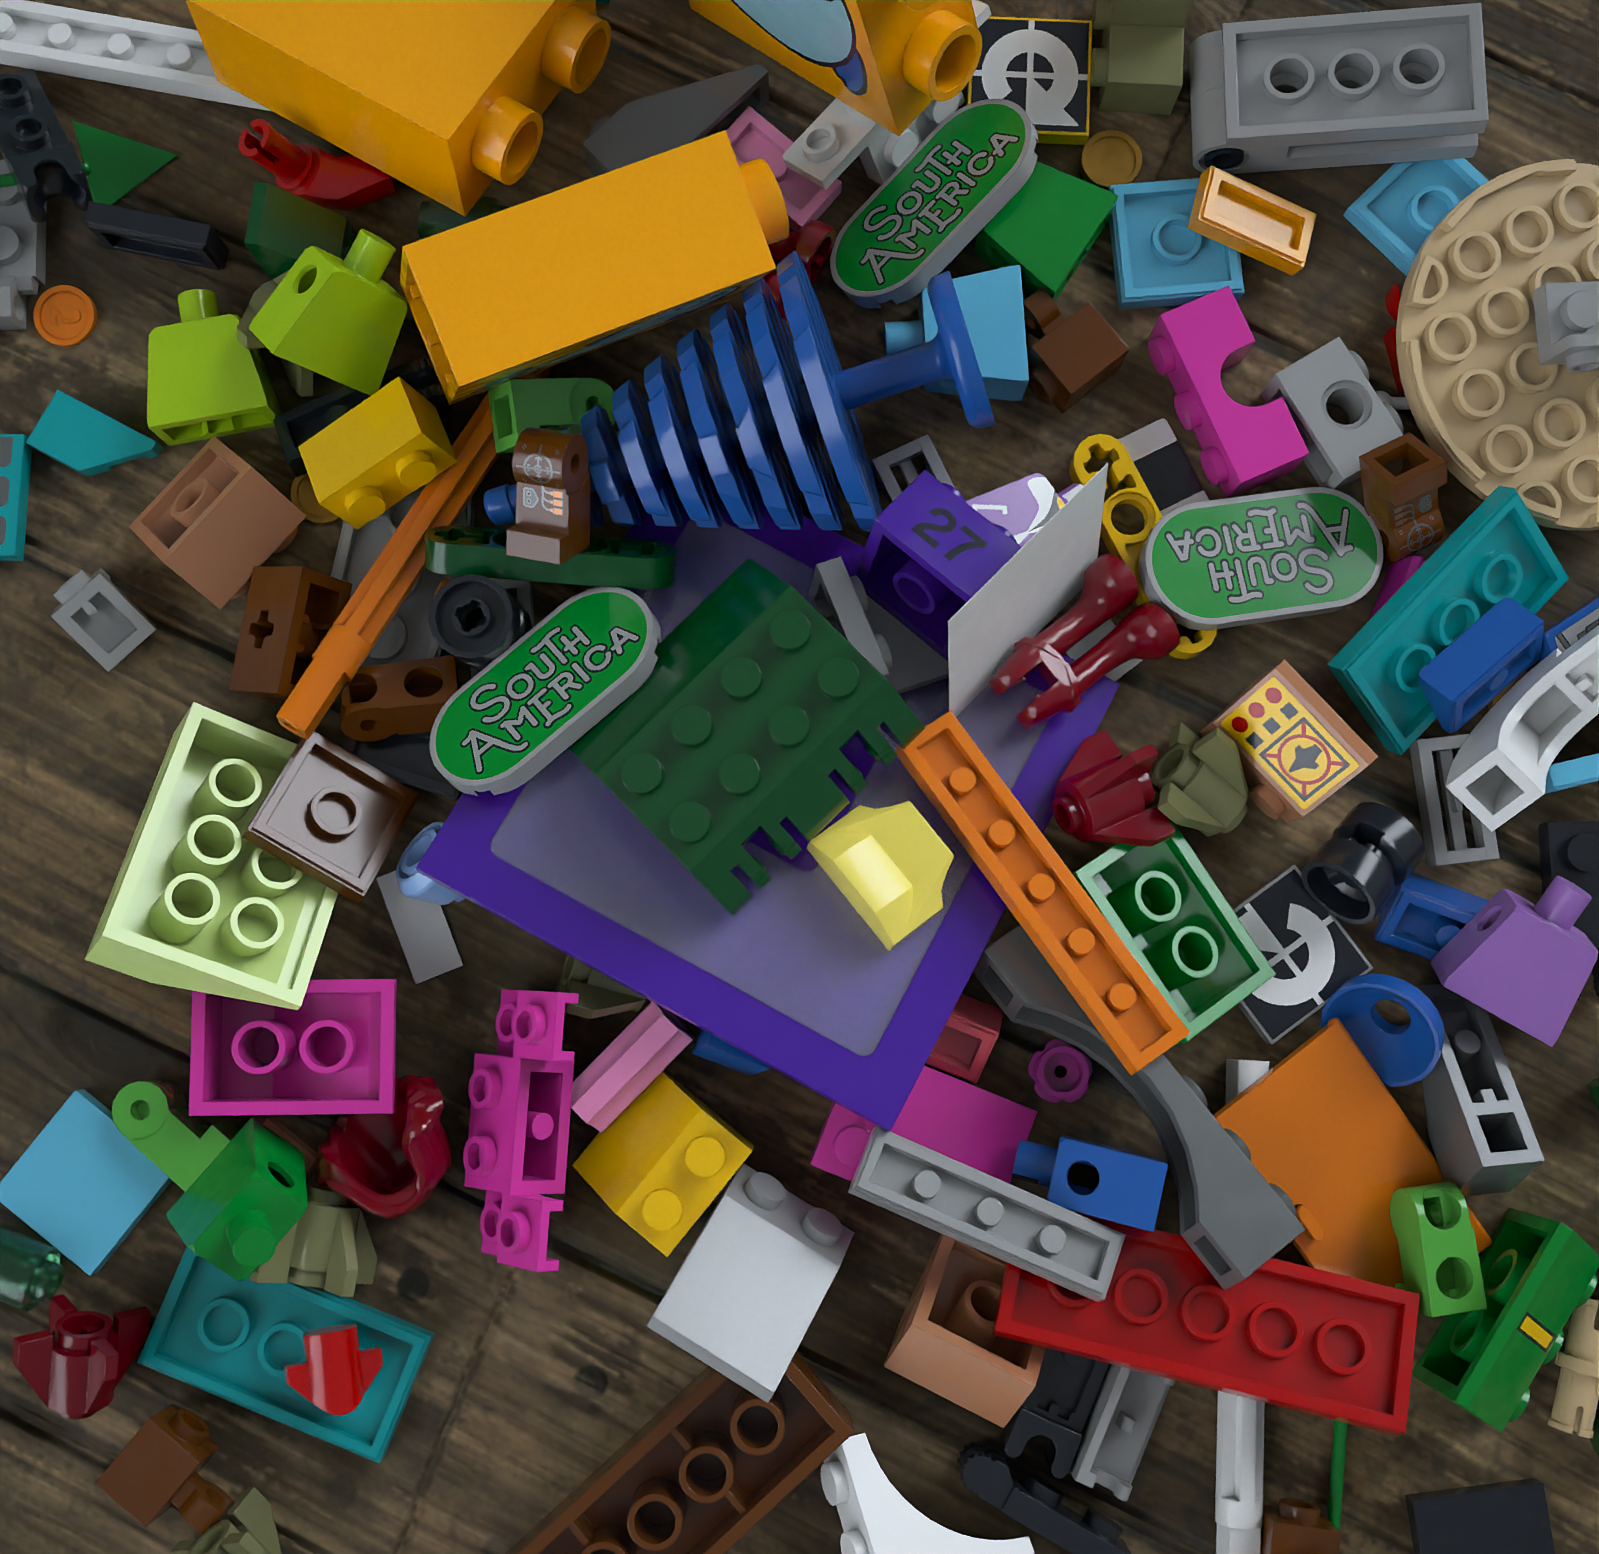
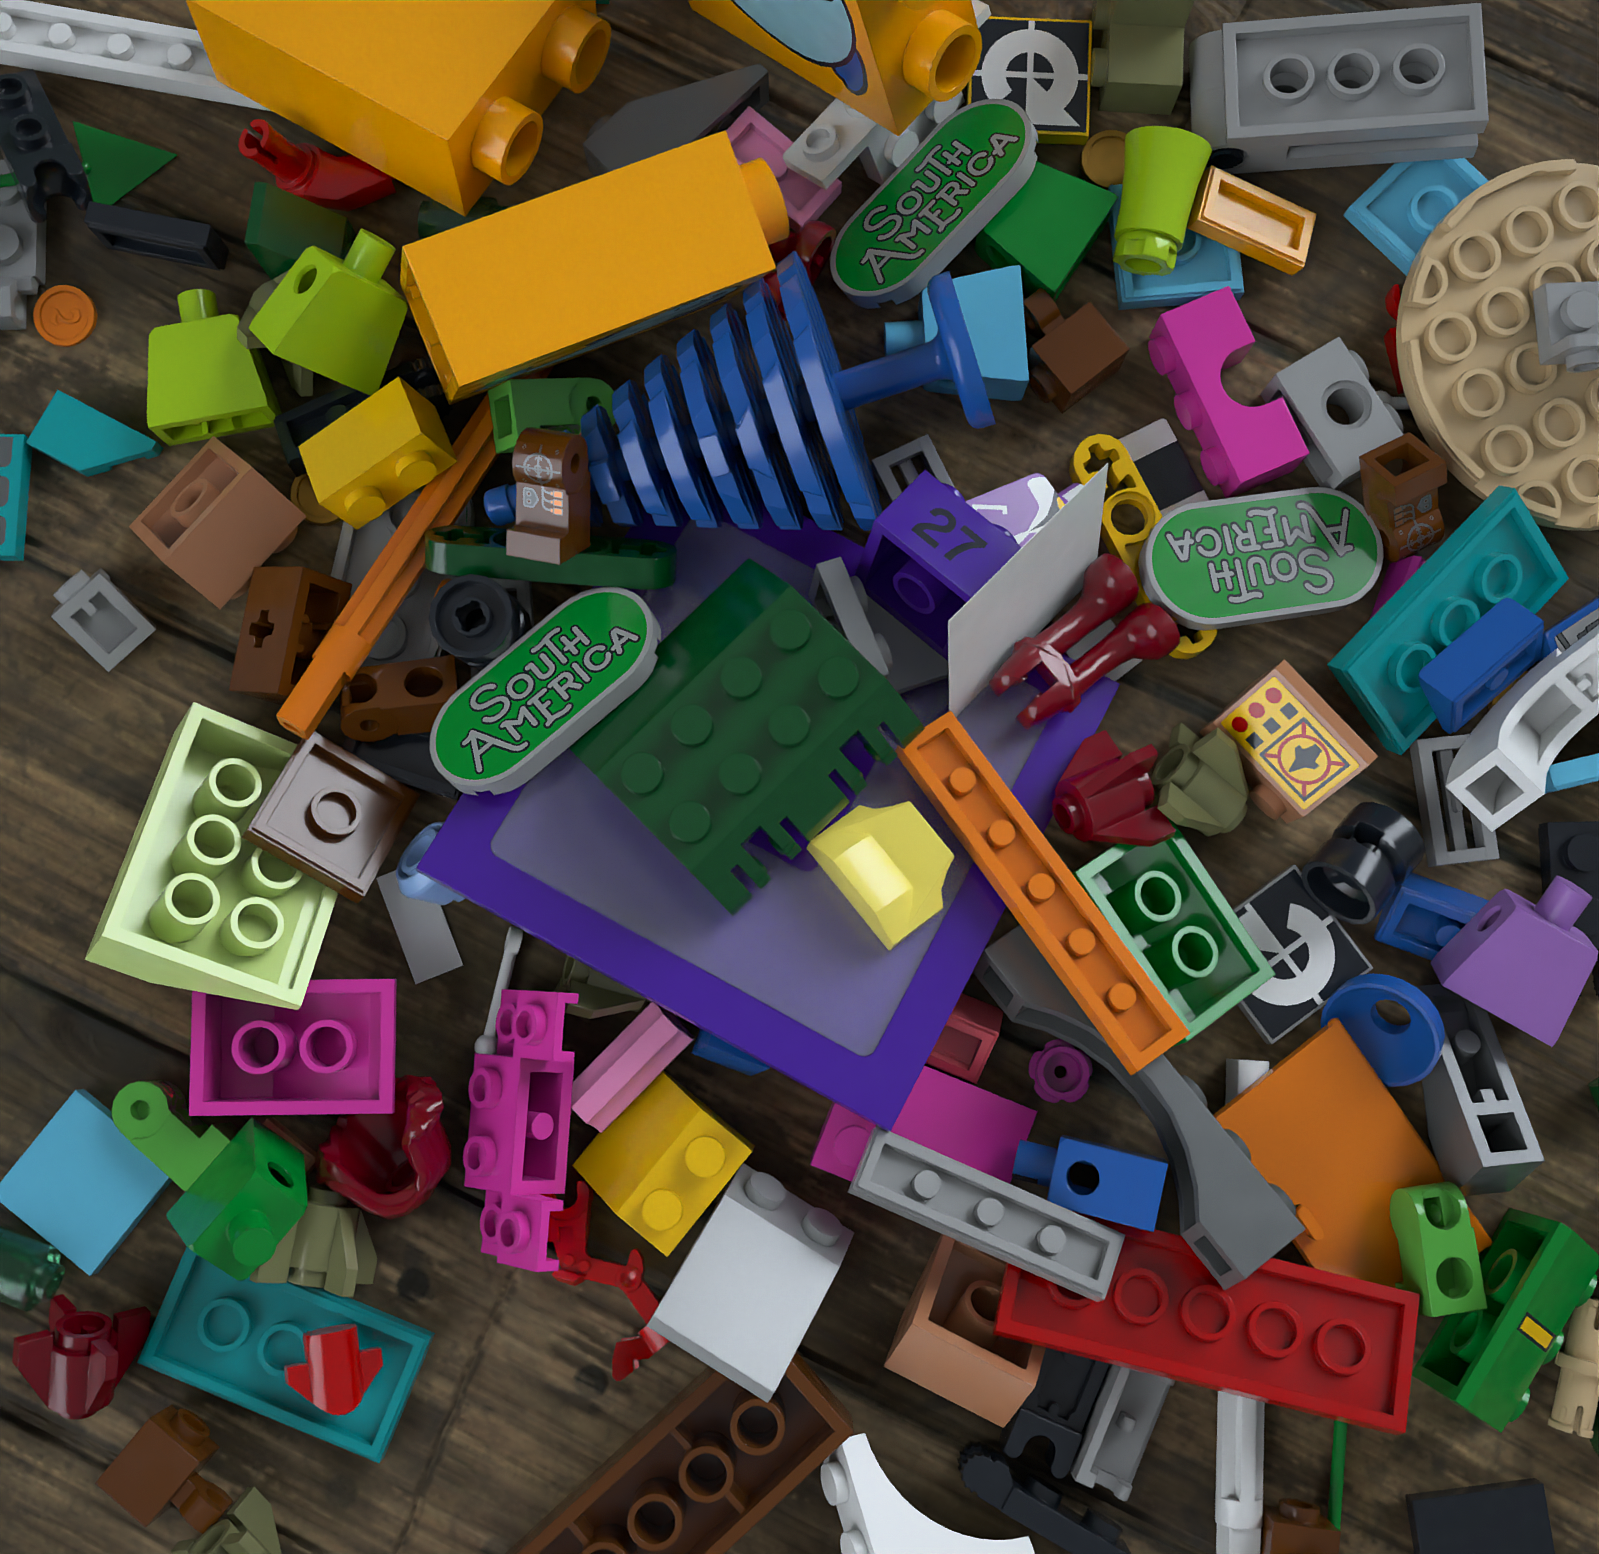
none -> white hinge [474,926,523,1054]
none -> red piece [540,1180,670,1381]
none -> lime plant [1113,126,1212,276]

